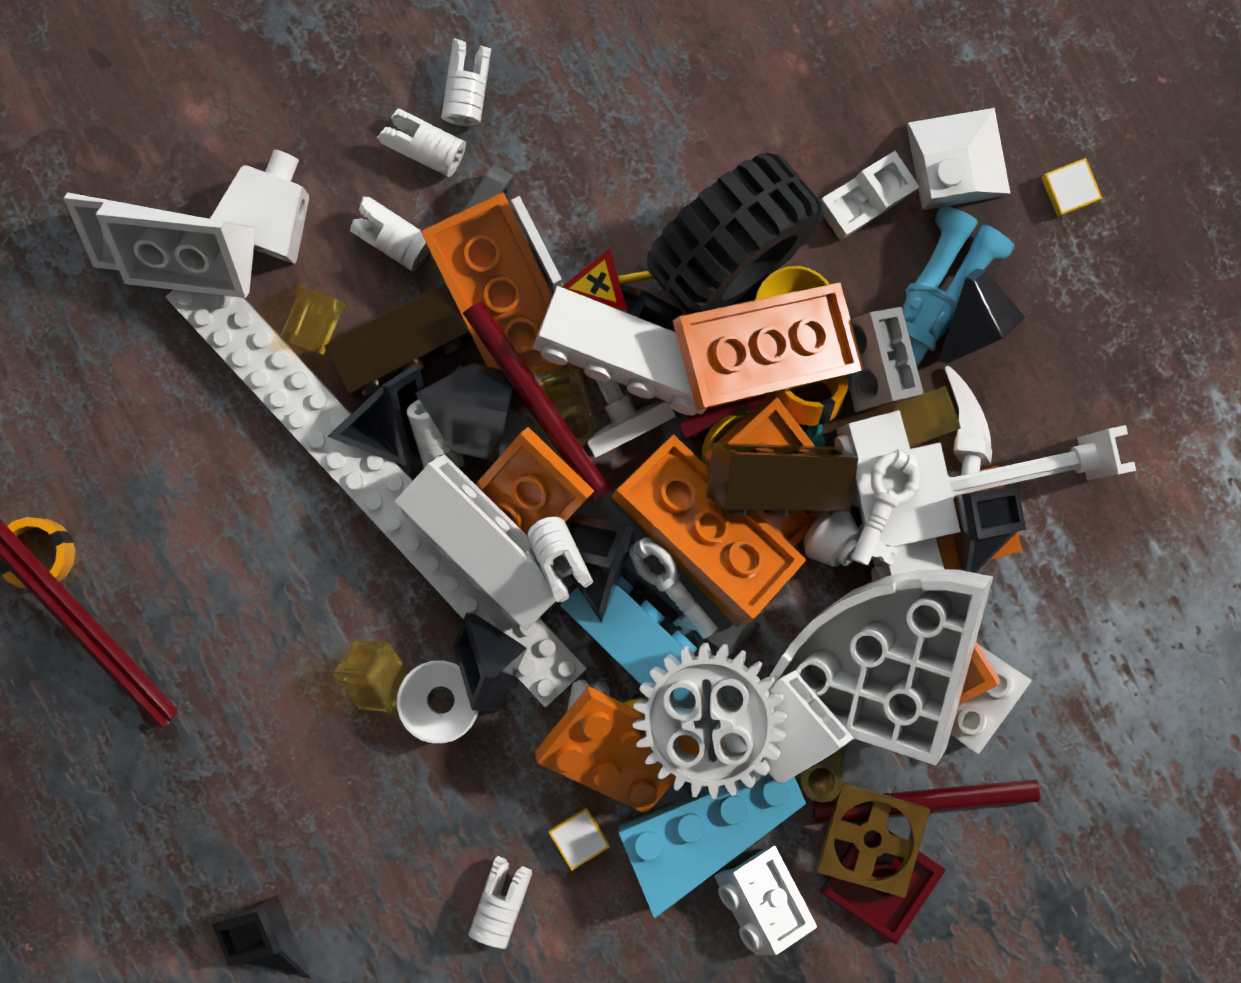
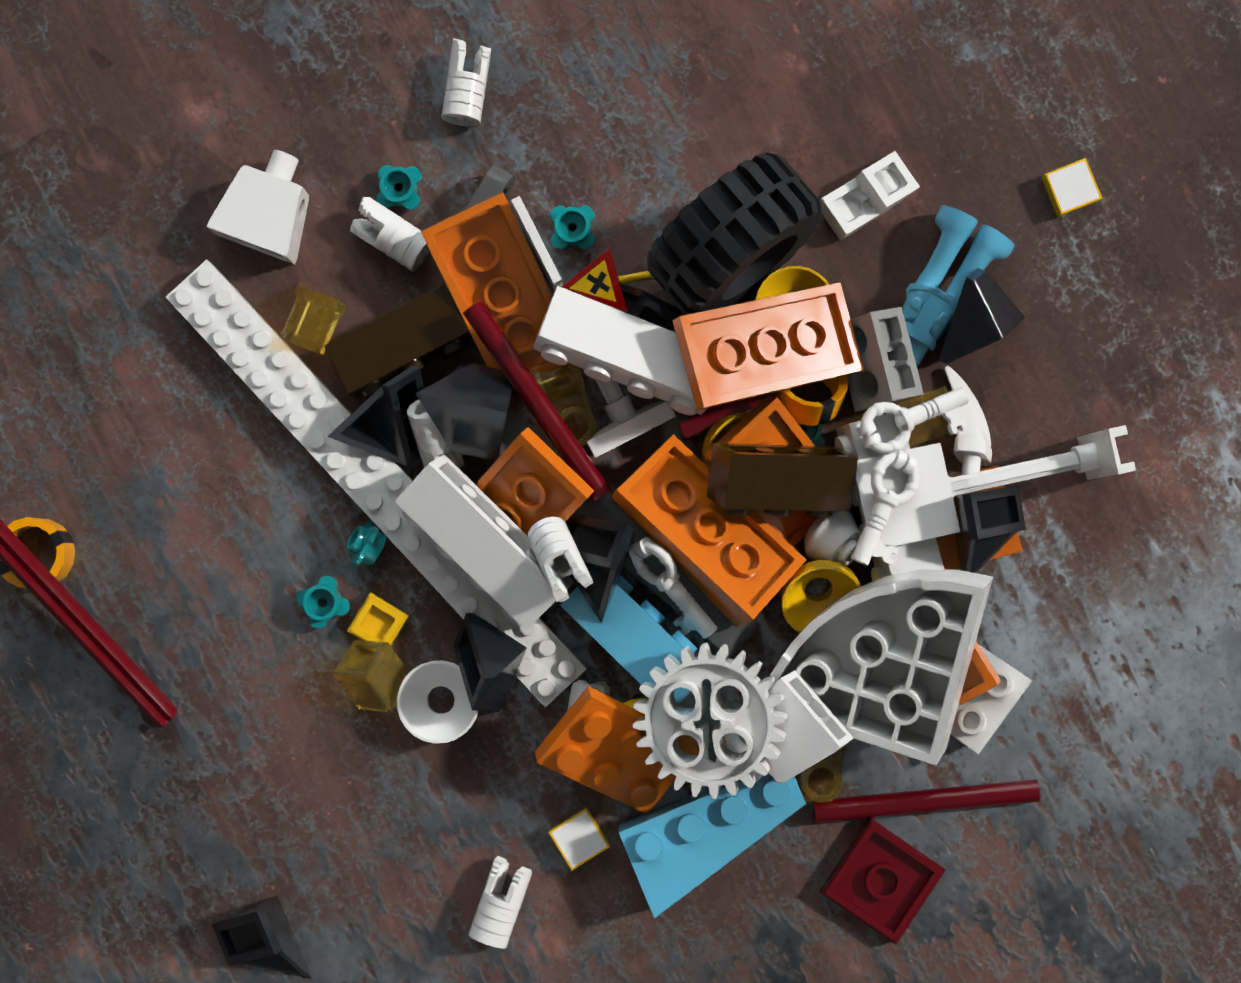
white slope [63,192,256,298] -> none
white hinge [377,108,466,177] -> none
white bracket [715,846,817,956] -> none
pearl gold piece [816,782,930,898] -> none
white slope [907,108,1010,210] -> none
none -> teal plate [297,576,350,629]
none -> teal plate [346,519,386,566]
none -> yellow tile [347,592,410,654]
none -> teal plate [376,165,422,210]
none -> teal plate [551,205,595,250]
none -> yellow piece [781,560,861,633]
none -> white piece [856,387,969,454]

